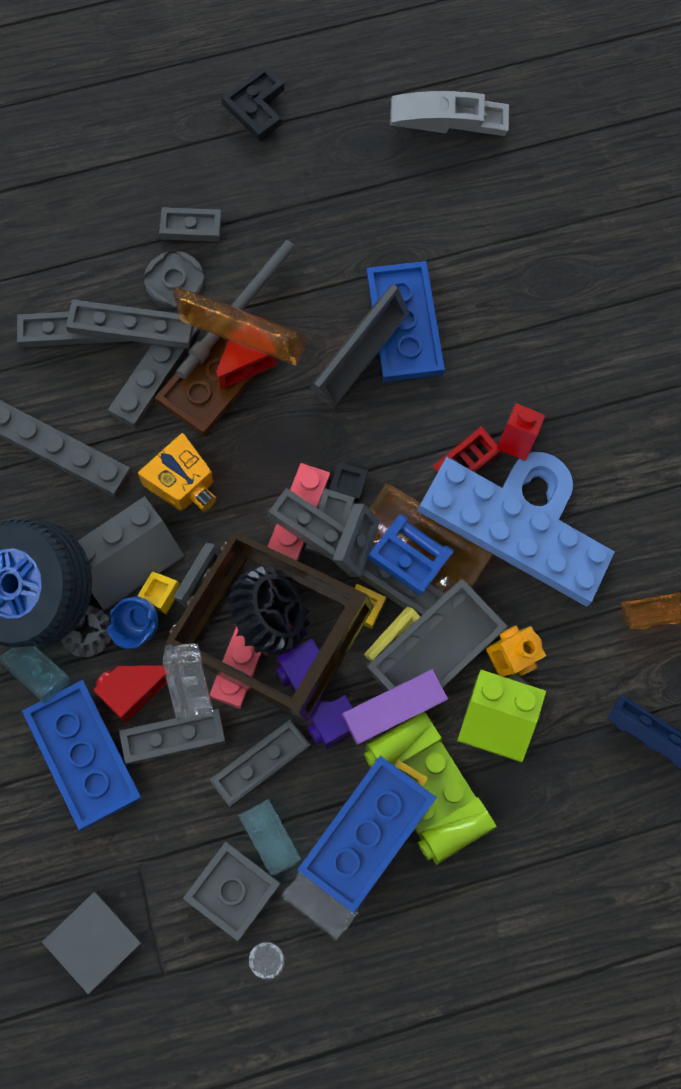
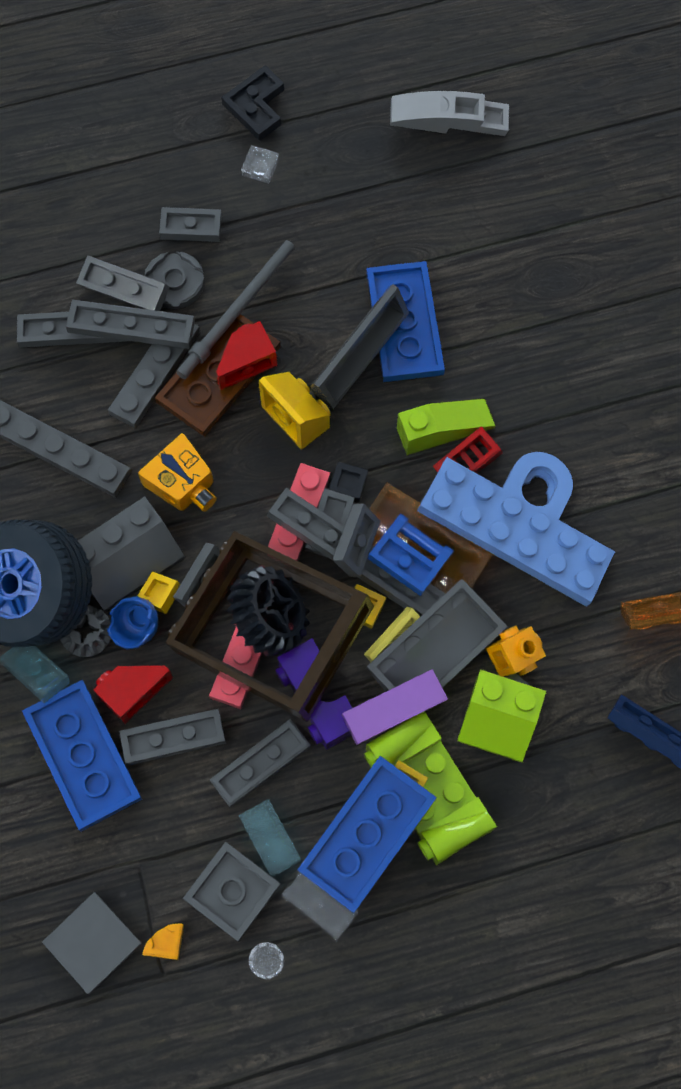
clear hinge [163,643,213,720] -> none
clear orange slope [173,287,306,365] -> none
red slope [496,403,545,461] -> none
none -> dark grey plate [76,255,170,311]
none -> light orange tile [142,923,184,960]
none -> clear plate [241,145,279,184]
none -> yellow slope [259,372,331,450]
none -> lime slope [397,399,495,455]

